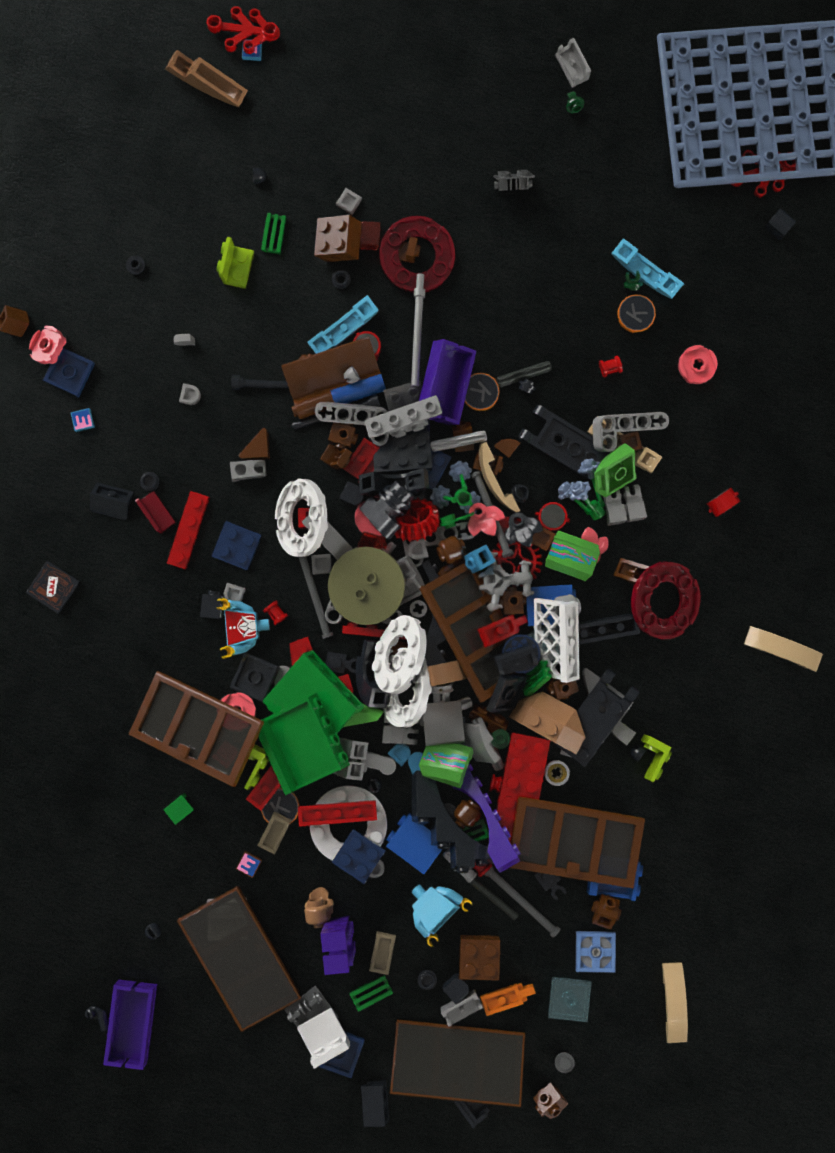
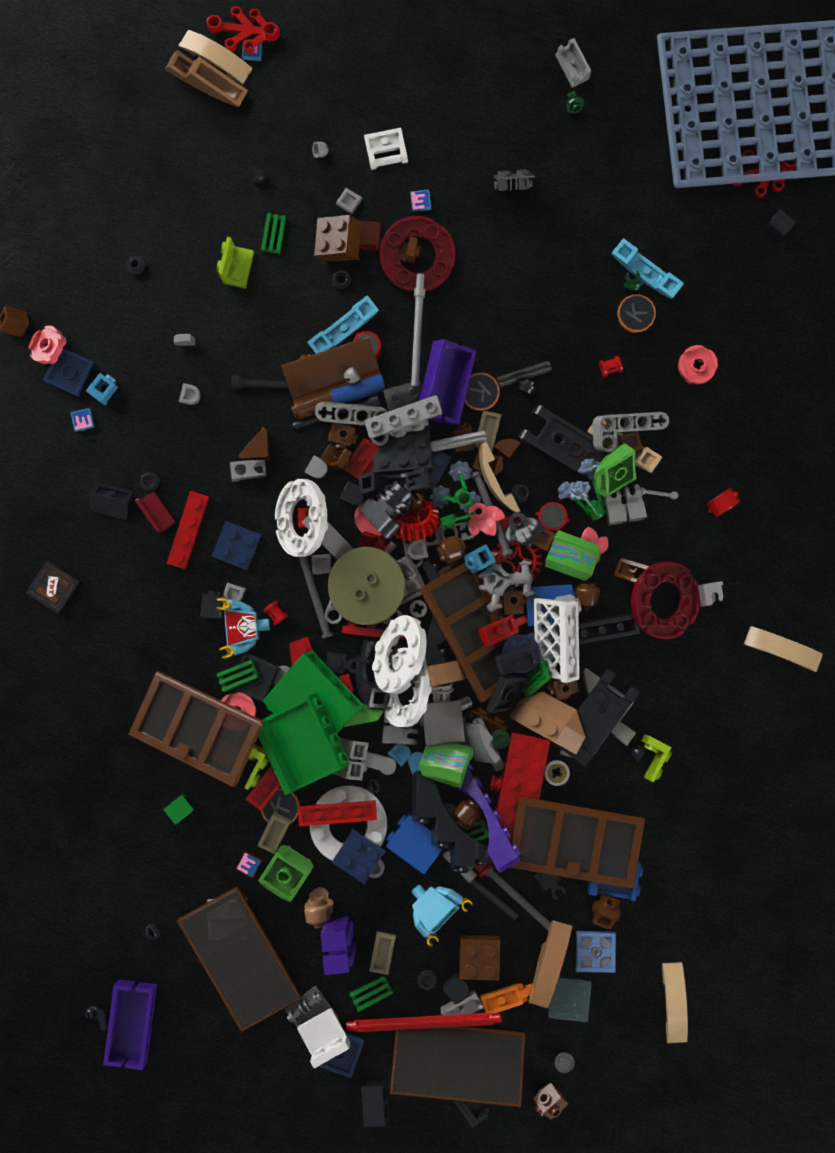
none -> dark azure brick [86,373,118,406]
none -> tan slope [179,30,252,85]
none -> green tile [217,660,260,692]
none -> bright green slope [258,845,314,902]
none -> light grey tile [305,456,327,479]
none -> light grey hinge [312,142,328,158]
none -> red piece [347,1012,502,1032]
none -> white plate [364,128,408,170]
none -> tile [410,190,431,212]
none -> reddish brown hinge [410,492,424,509]
none -> dark tan tile [474,410,501,452]
none -> medium nougat slope [528,920,572,1008]
none -> reddish brown head [575,582,600,611]
none -> light grey hinge [640,487,678,500]
none -> light grey hinge [698,581,723,607]

